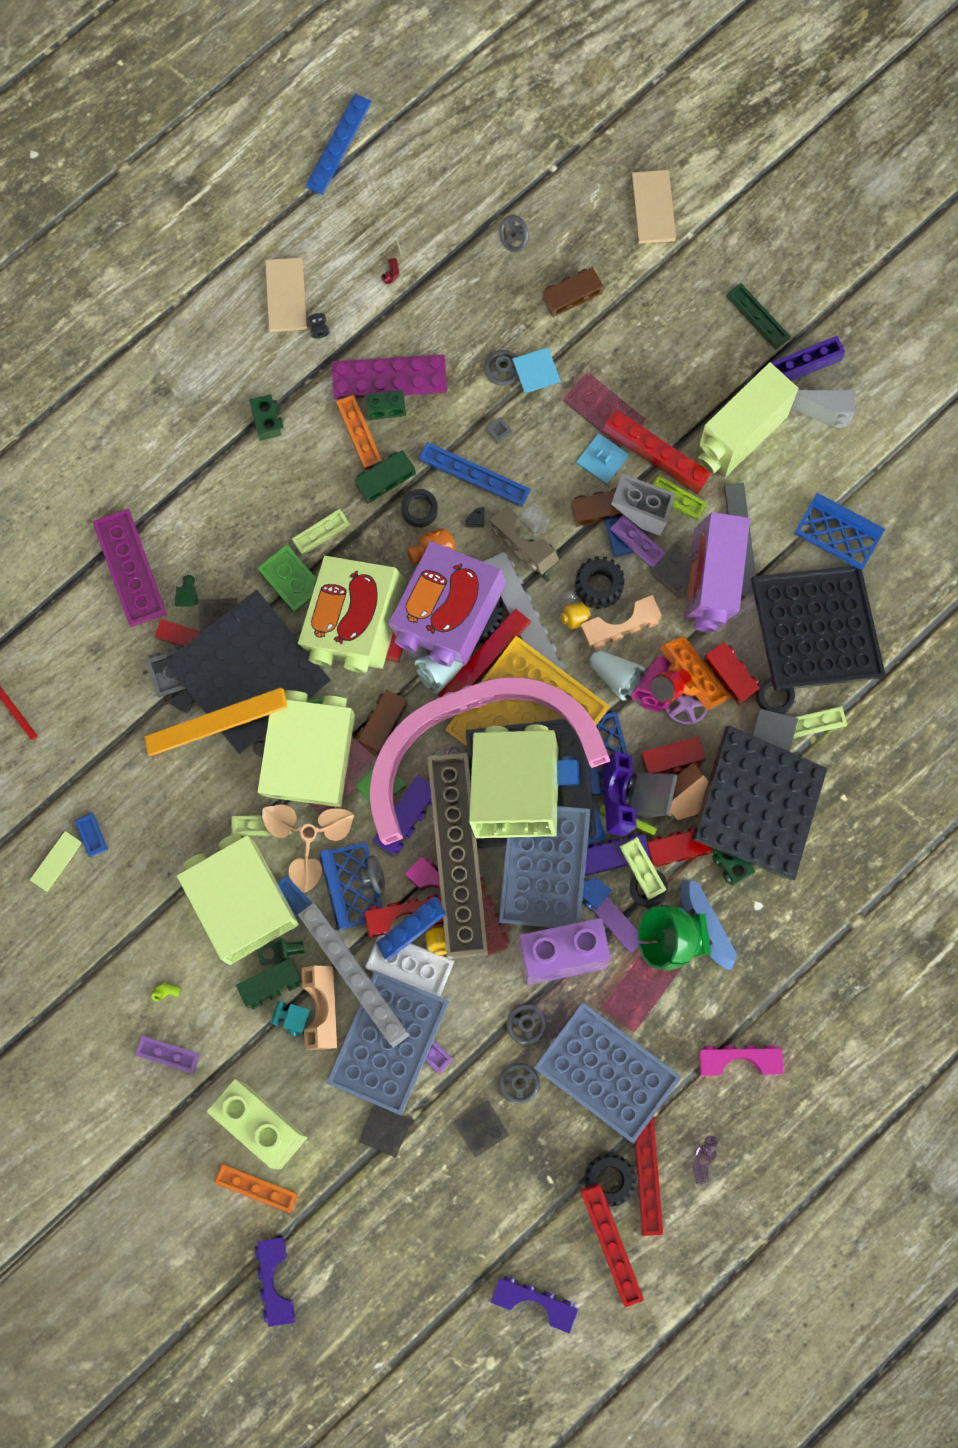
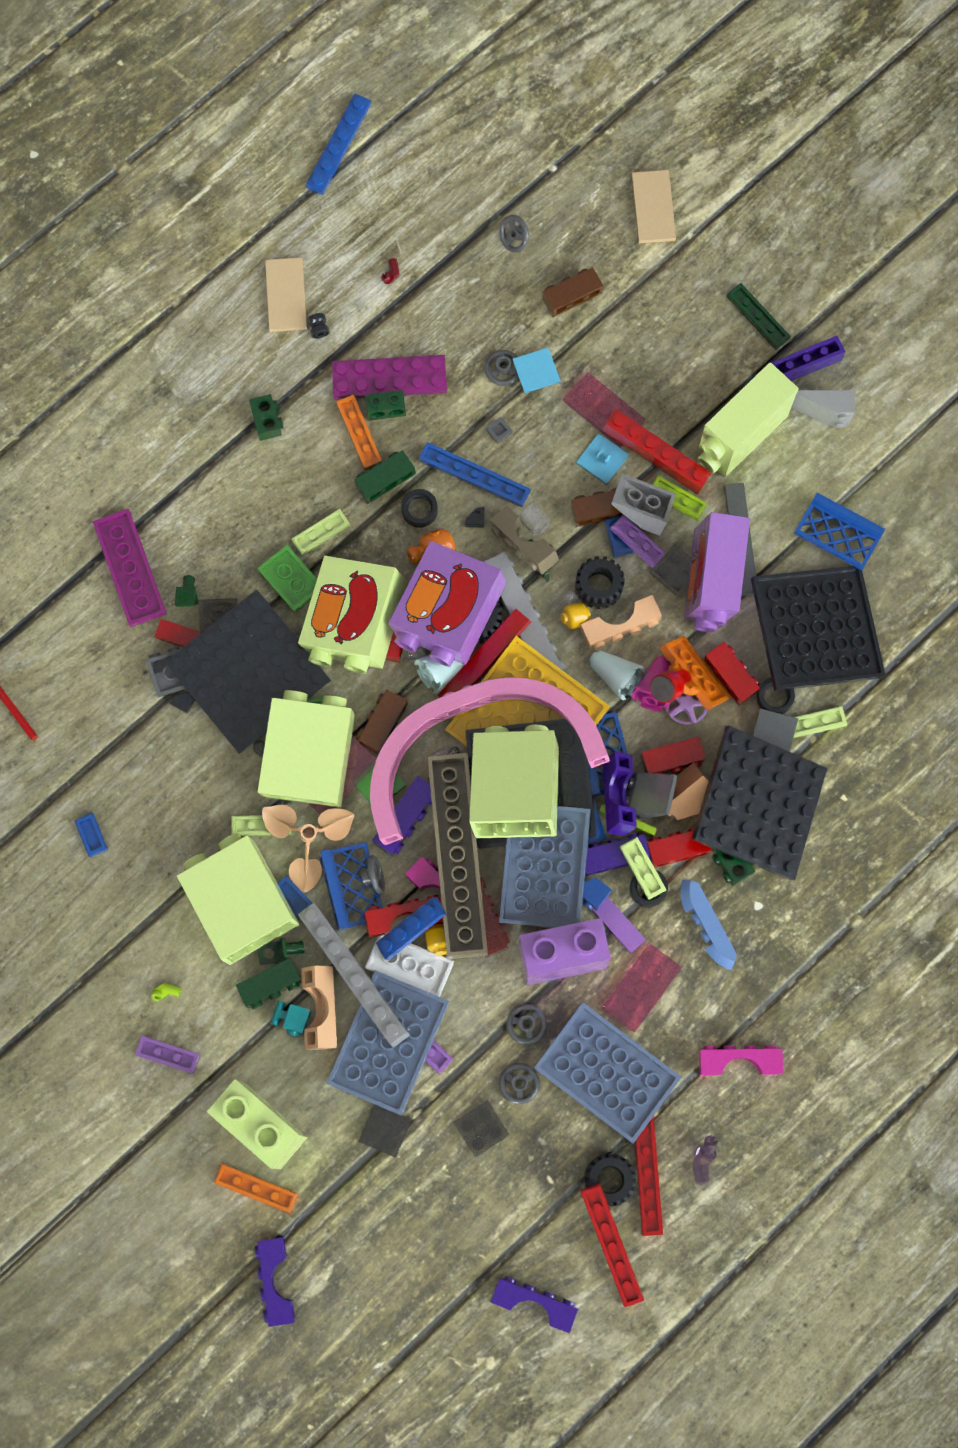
yellowish green tile [30,831,82,892] -> none
light orange tile [144,688,288,756] -> none
blue brick [557,756,580,786] -> none
green plate [638,905,711,971] -> none

